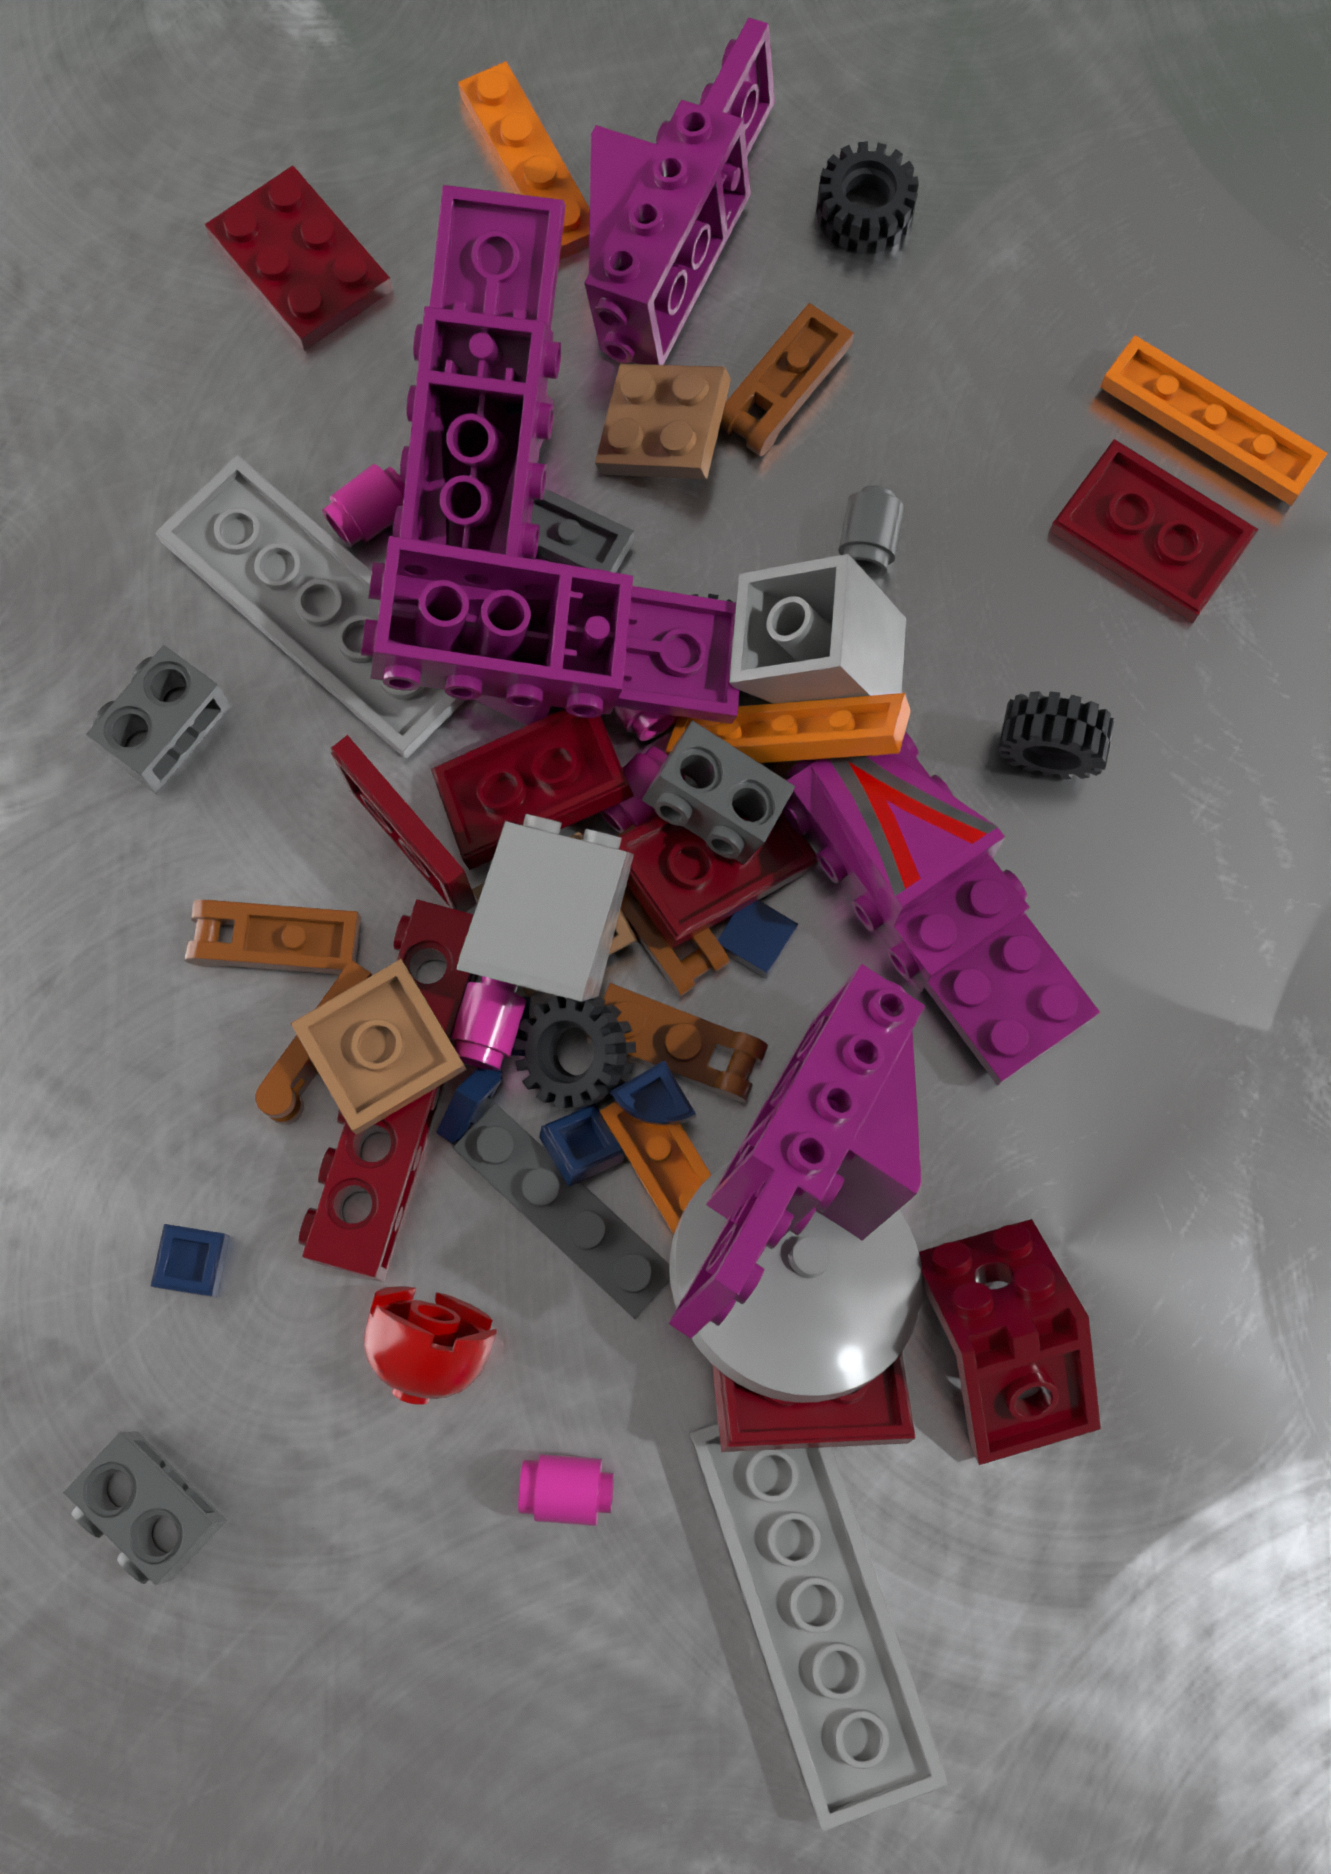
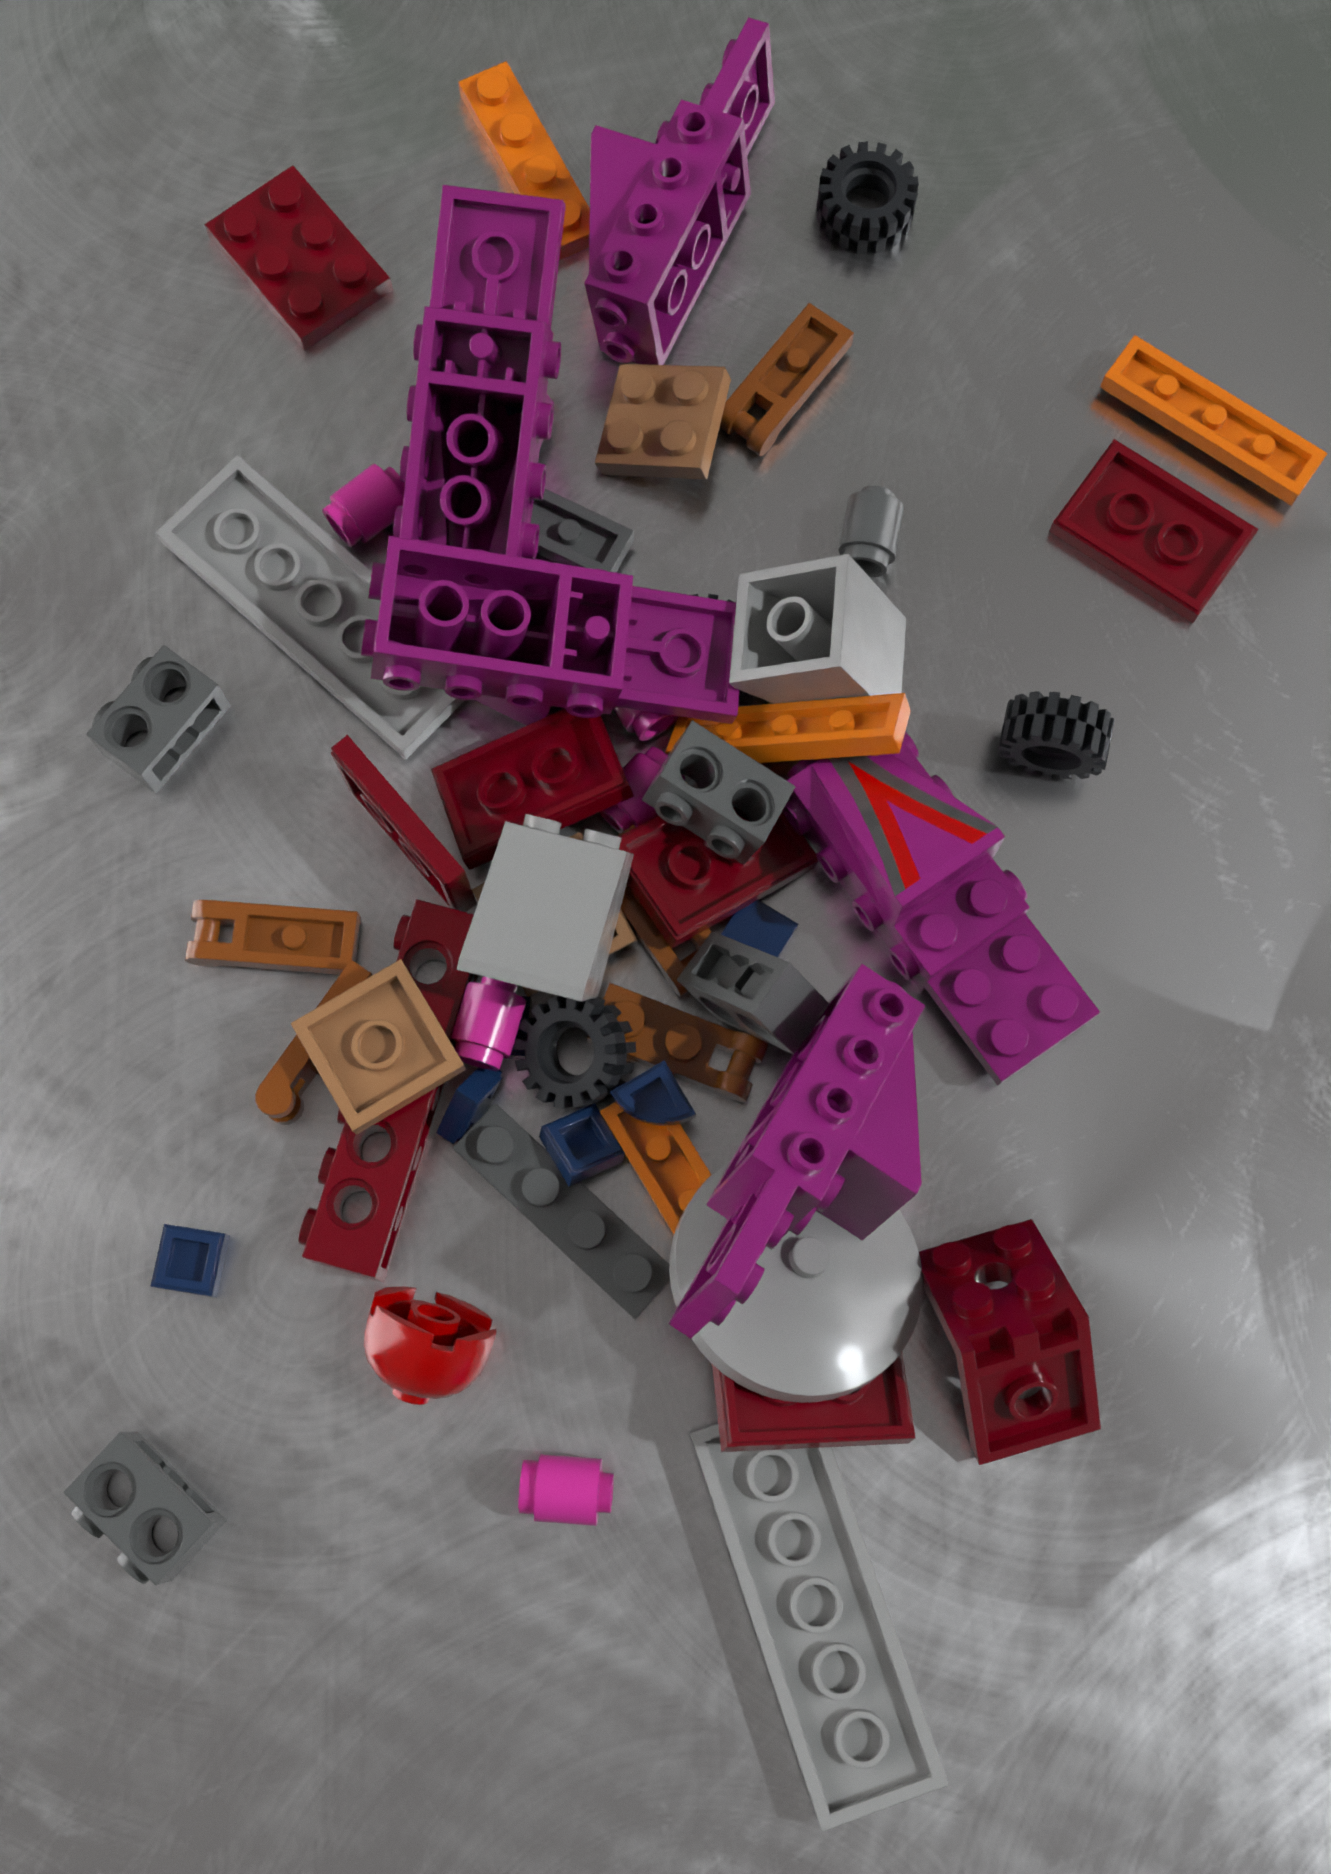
none -> dark grey brick [677,931,830,1054]

